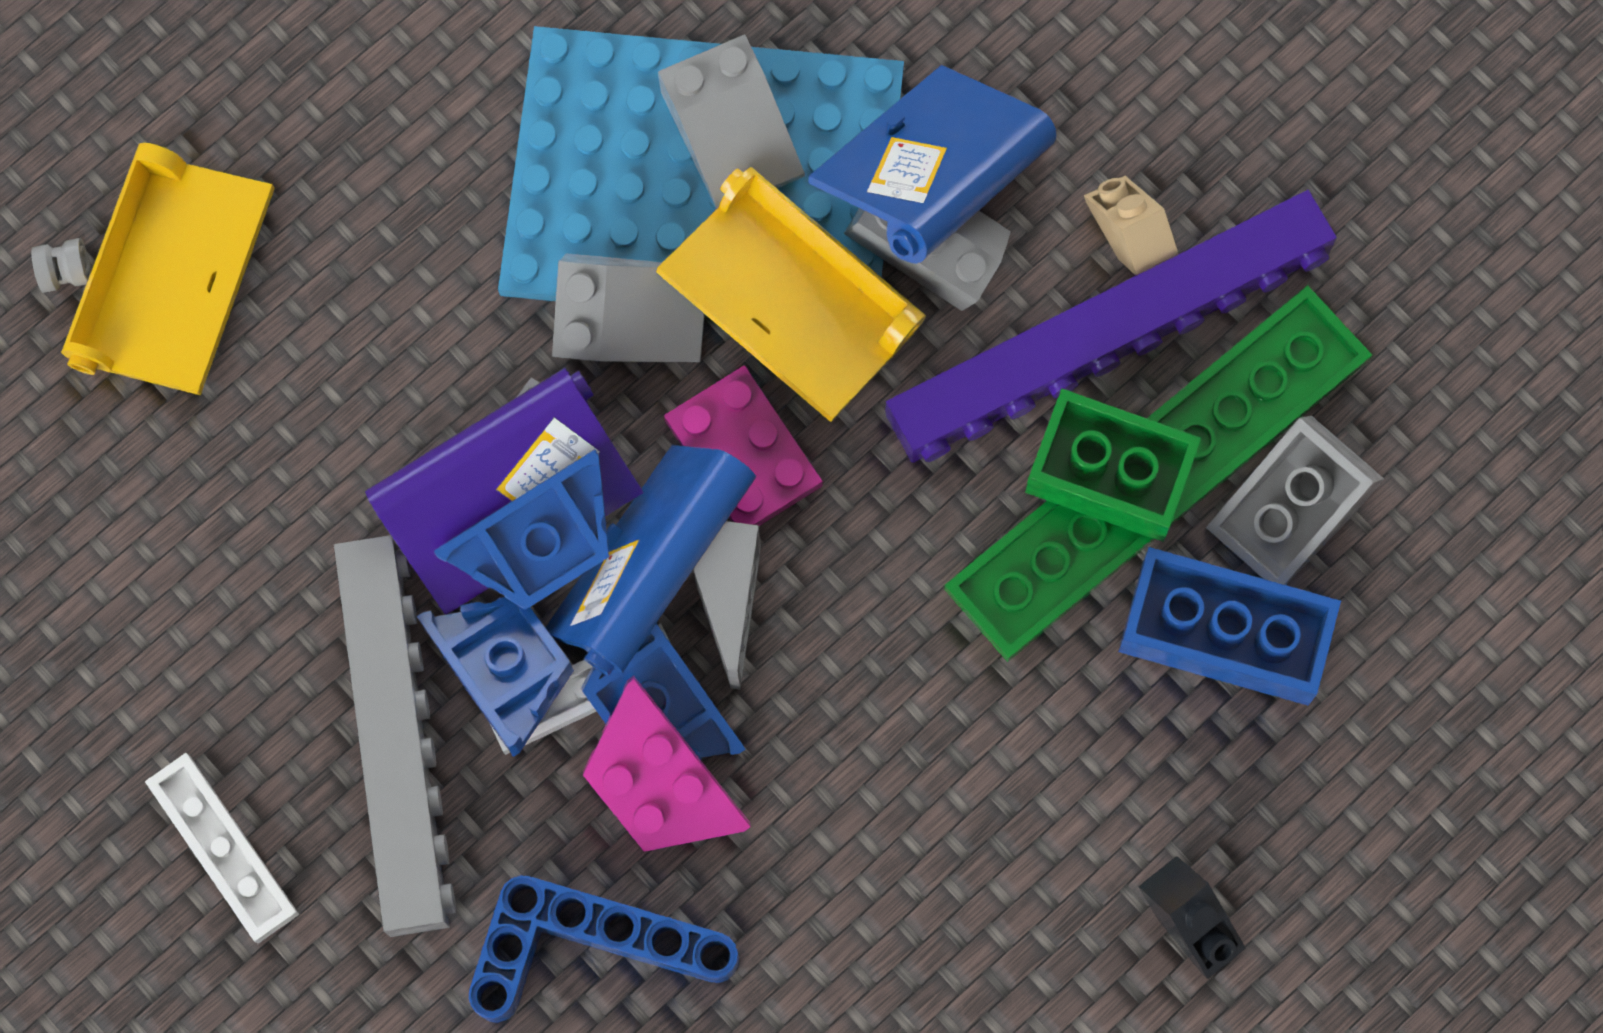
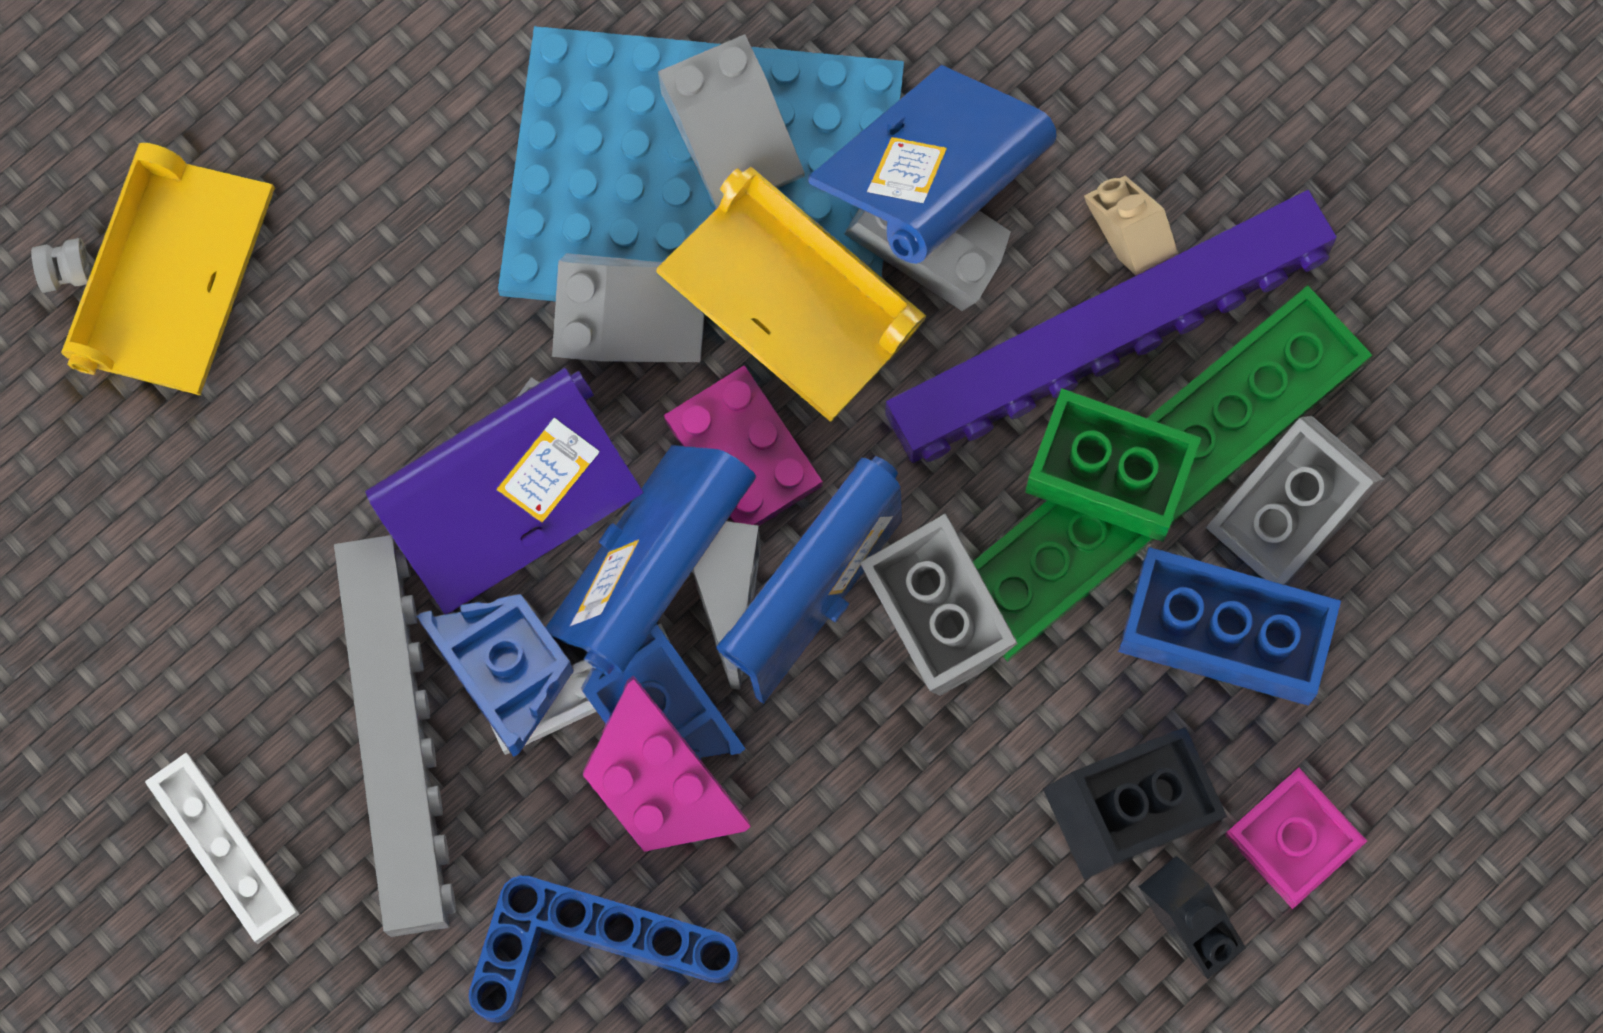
blue wing [434,449,609,610] -> none
none -> blue door [716,456,902,704]
none -> light grey slope [860,514,1018,696]
none -> black slope [1043,727,1227,880]
none -> dark pink tile [1225,768,1367,909]

